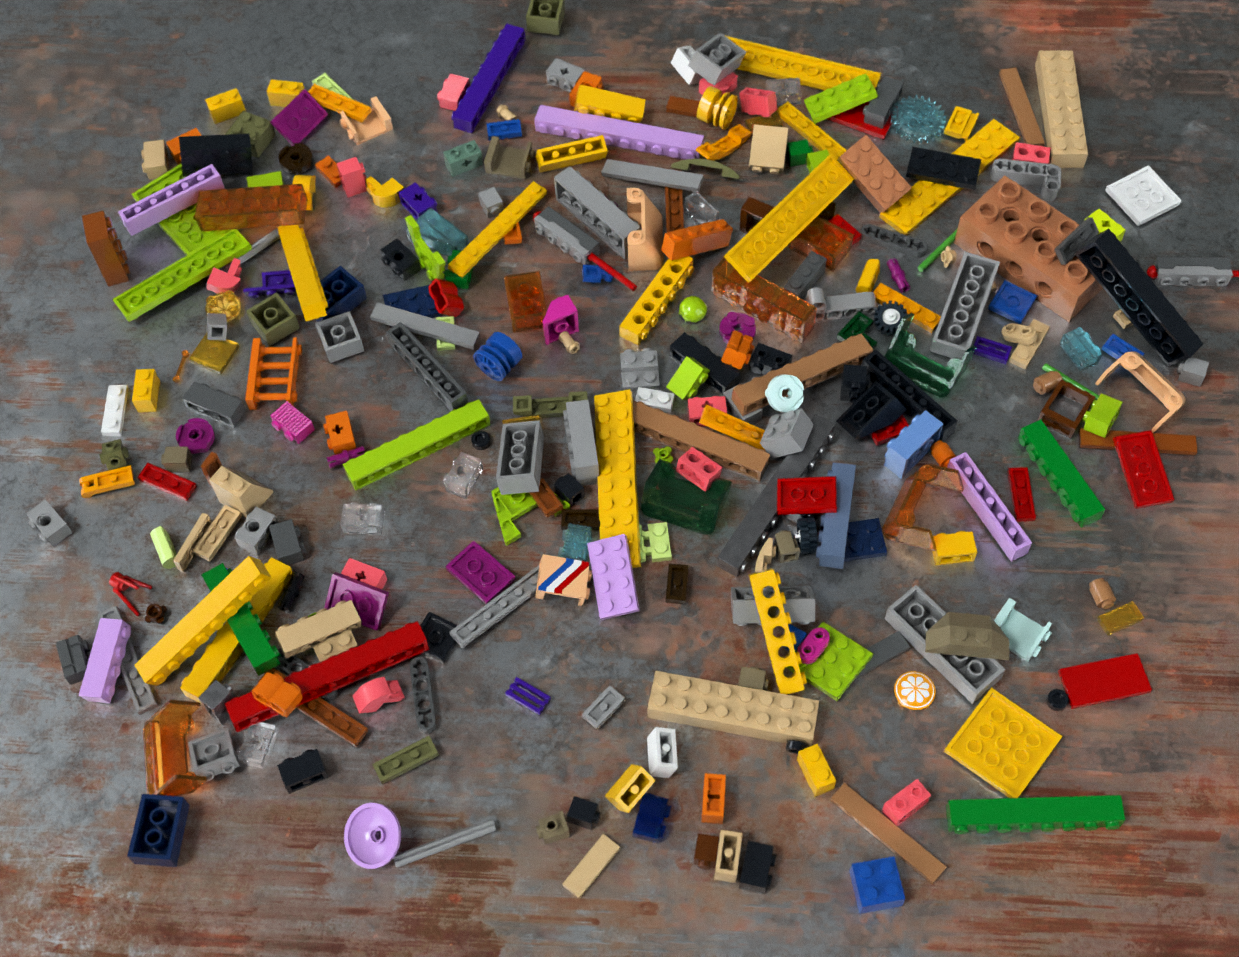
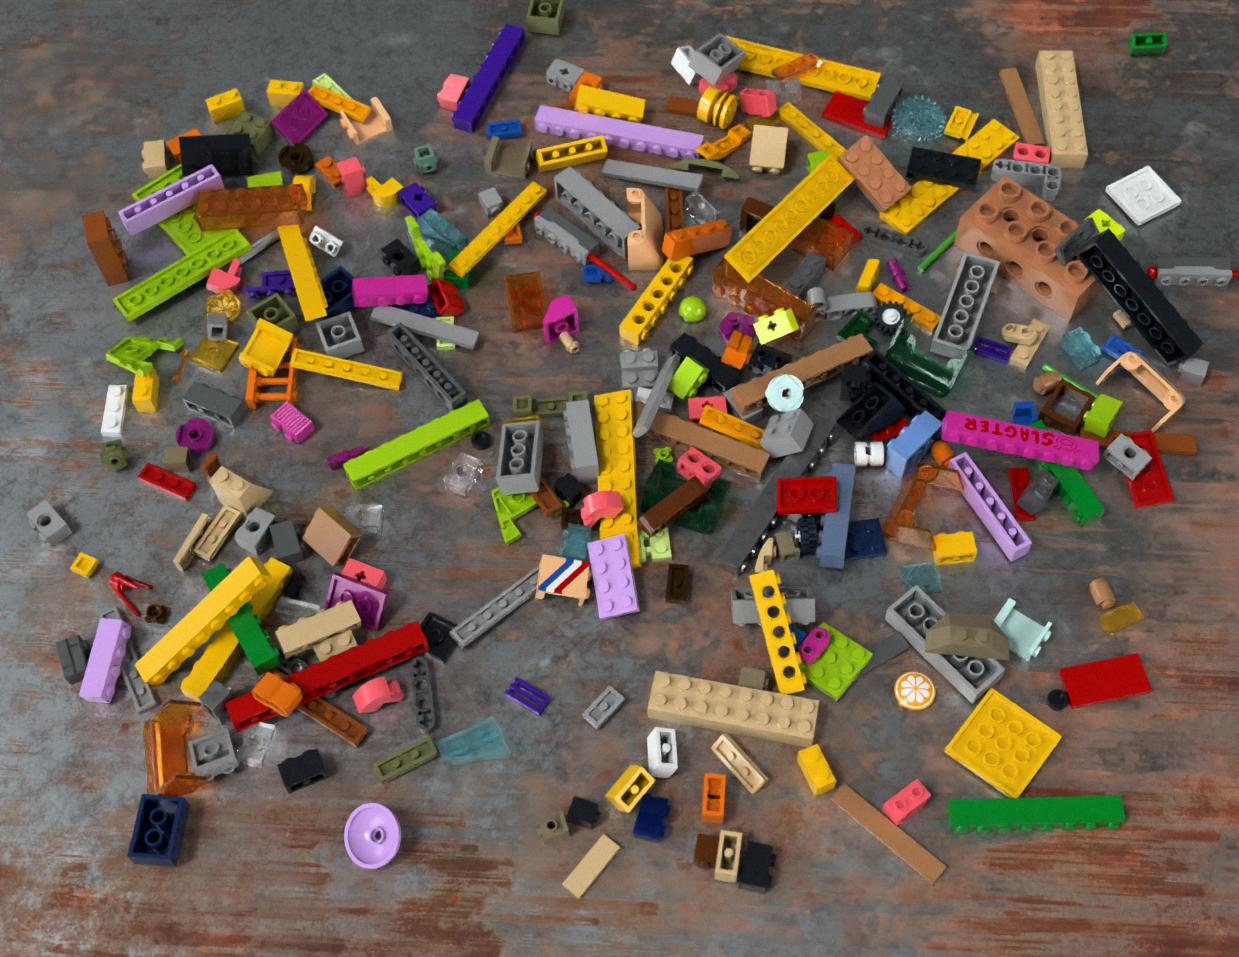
light orange plate [79,465,135,498] -> none
yellowish green brick [150,526,177,569] -> none
orange brick [323,410,357,455] -> none
light grey axle [393,819,496,867] -> none
sand green brick [443,140,483,177] -> none
magenta plate [446,540,516,604] -> none
blue wheel [473,332,523,381] -> none
tan pin [496,105,518,121] -> none
black tile [785,740,807,754] -> none
green brick [786,139,813,167] -> none
lime plate [804,73,878,124] -> none
blue brick [849,856,905,914] -> none
tan plate [941,246,956,268] -> none
blue plate [988,280,1037,324] -> none
none -> yellow plate [70,552,99,579]
none -> lime wing [105,337,184,377]
none -> yellow panel [239,318,293,377]
none -> clear tile [275,596,320,617]
none -> yellow tile [290,348,403,391]
none -> medium nougat brick [302,506,363,567]
none -> white hips [307,225,344,257]
none -> dark pink brick [352,274,428,307]
none -> sand green brick [413,144,439,174]
none -> clear light blue wedge [435,716,511,766]
none -> coral brick [580,491,624,527]
none -> light grey tile [632,354,681,438]
none -> reddish brown beam [637,476,709,538]
none -> tan plate [711,733,768,795]
none -> neon yellow brick [753,307,800,345]
none -> clear orange tile [772,53,822,83]
none -> white wheel [854,442,884,467]
none -> clear light blue piece [900,562,942,594]
none -> dark pink brick [941,410,1099,471]
none -> blue panel [1012,401,1037,426]
none -> flat silver brick [1016,469,1059,516]
none -> light grey brick [1102,433,1152,481]
none -> green brick [1128,32,1167,57]

